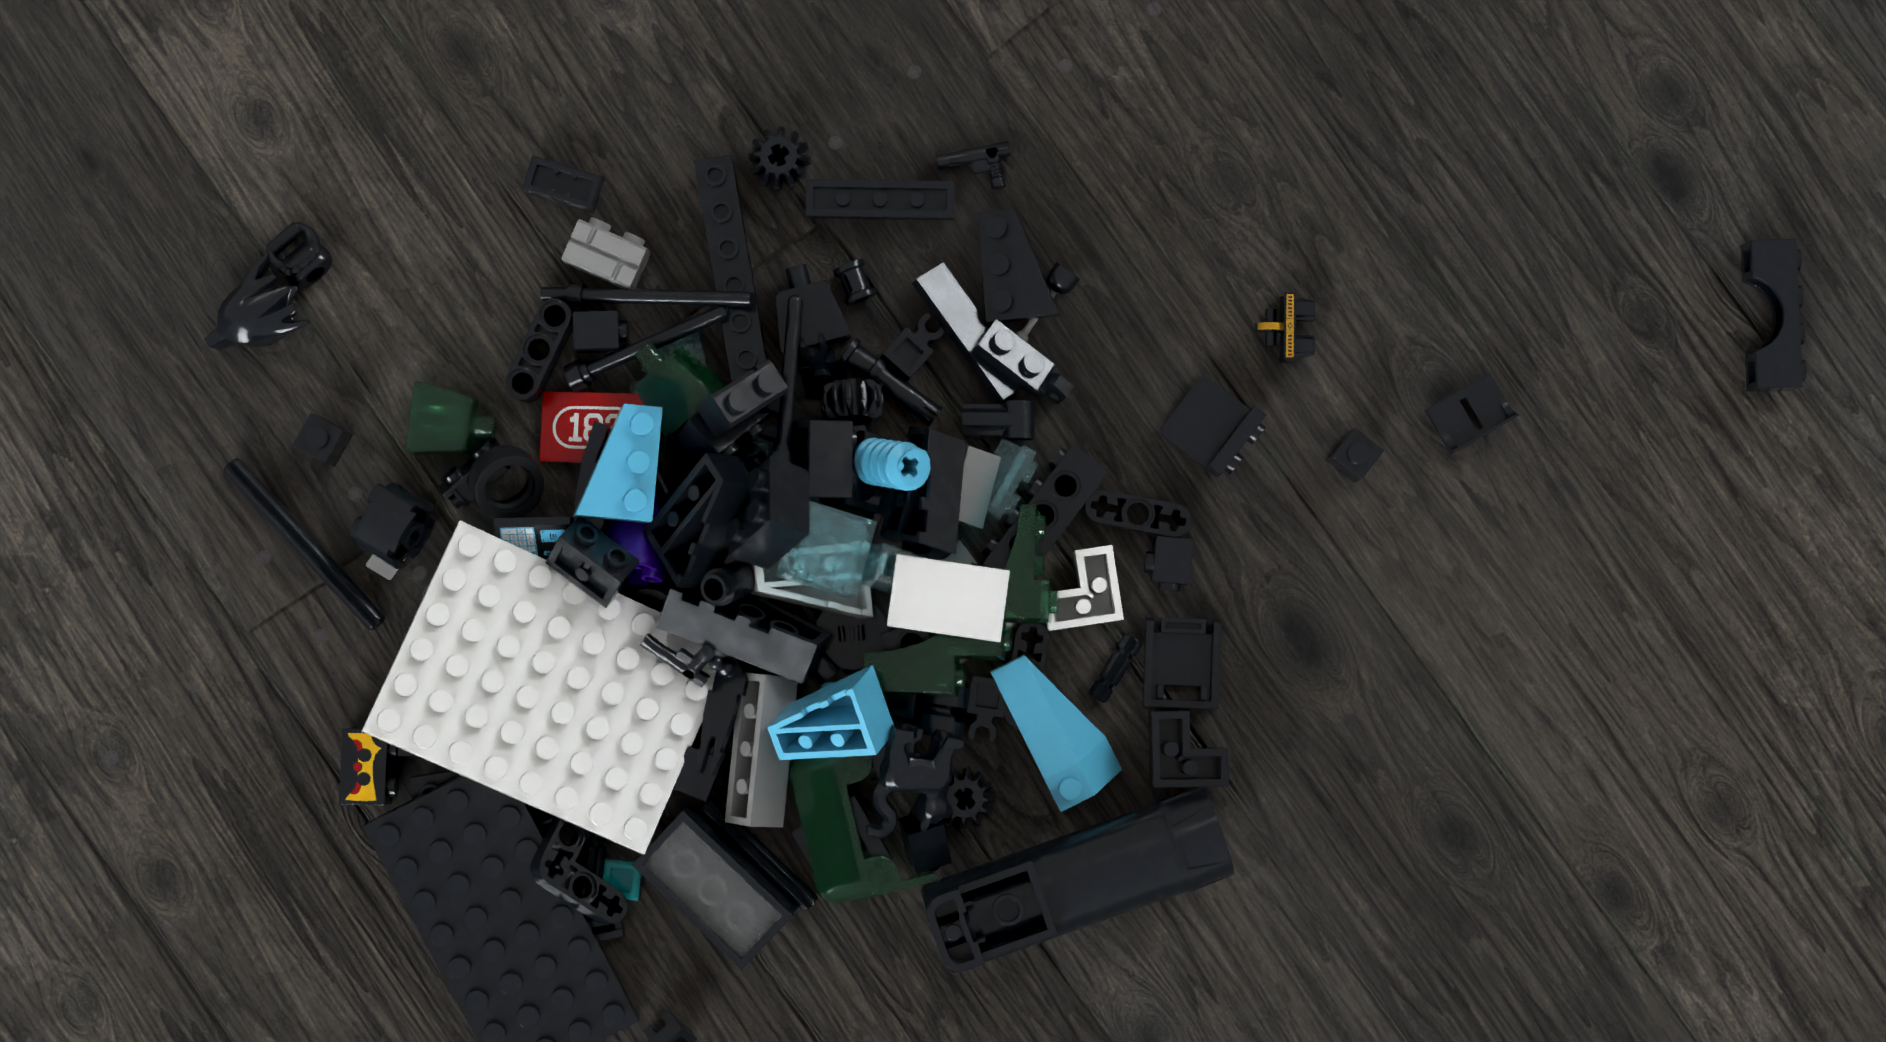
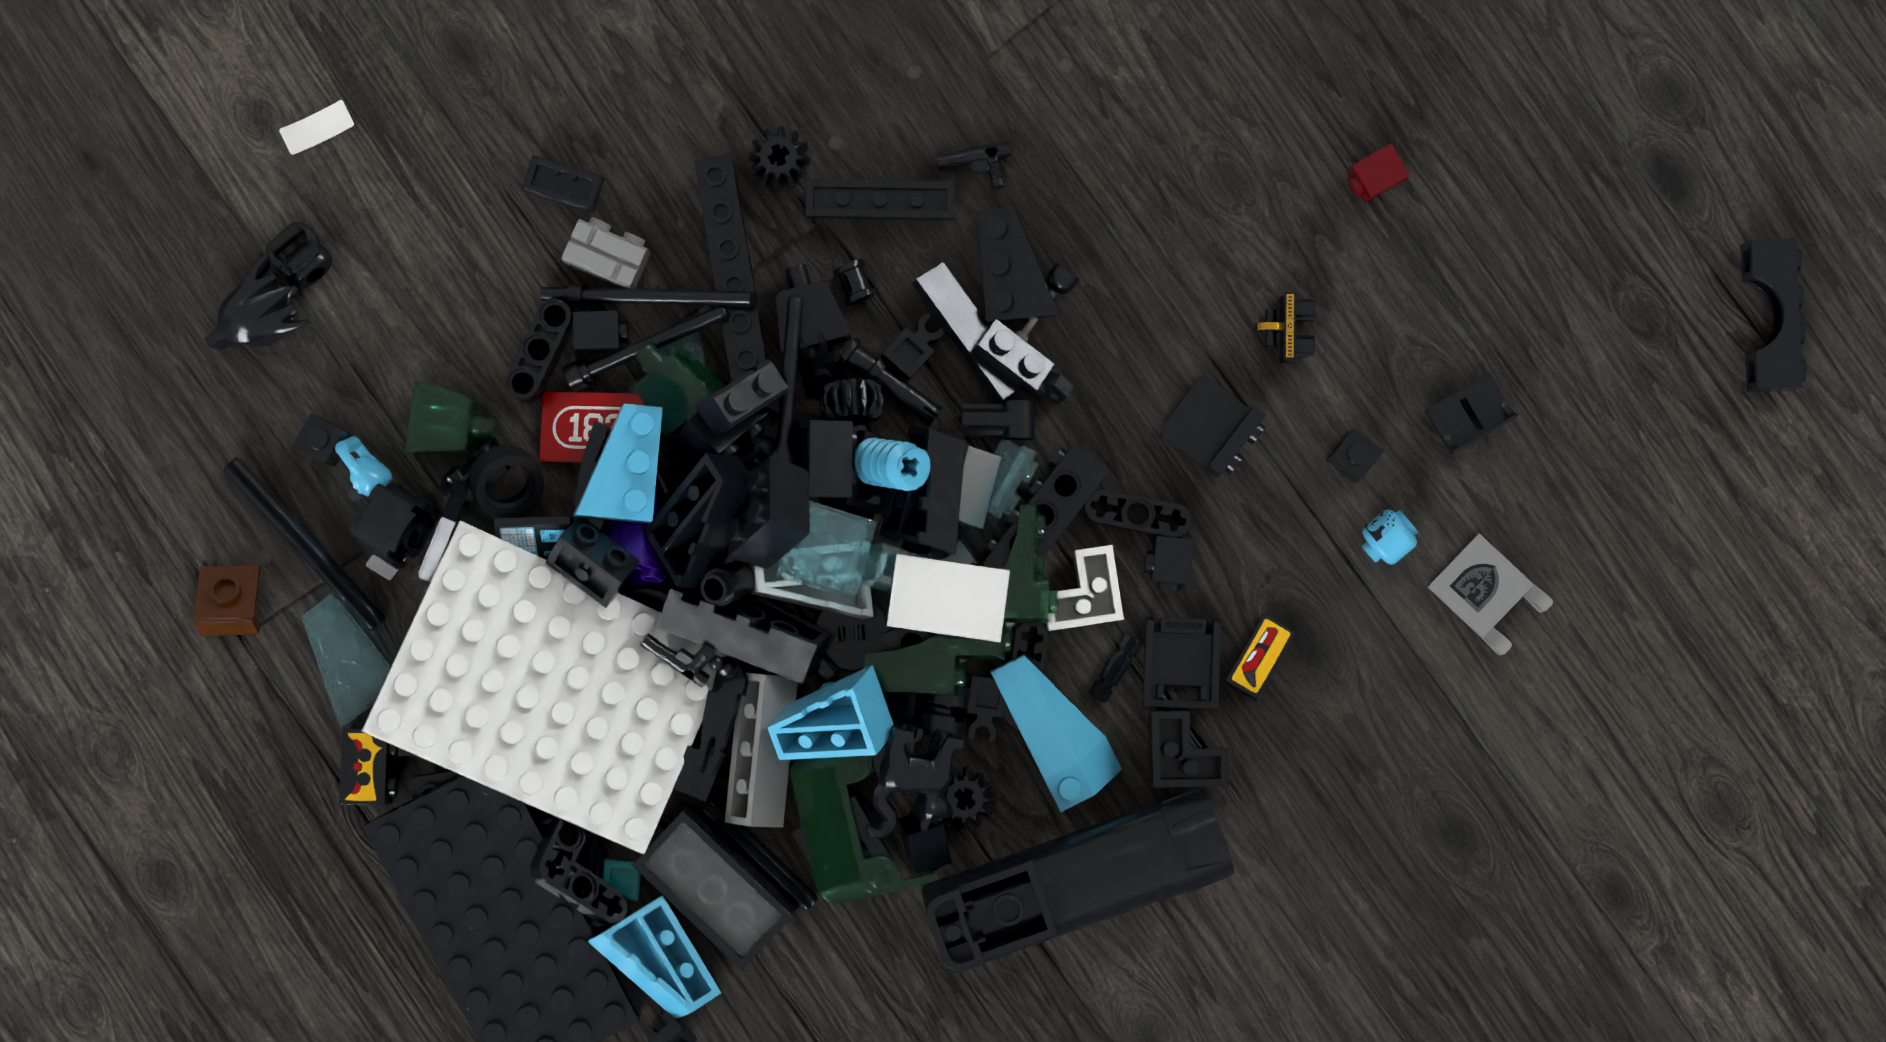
none -> reddish brown piece [193,565,261,636]
none -> white sticker [279,100,354,155]
none -> clear light blue wing [301,594,391,728]
none -> medium azure piece [335,436,393,497]
none -> tile [418,481,470,582]
none -> medium azure wedge [587,895,721,1019]
none -> slope [1223,613,1296,701]
none -> dark red brick [1347,143,1410,203]
none -> medium azure head [1362,510,1418,565]
none -> light grey flag [1428,533,1553,655]

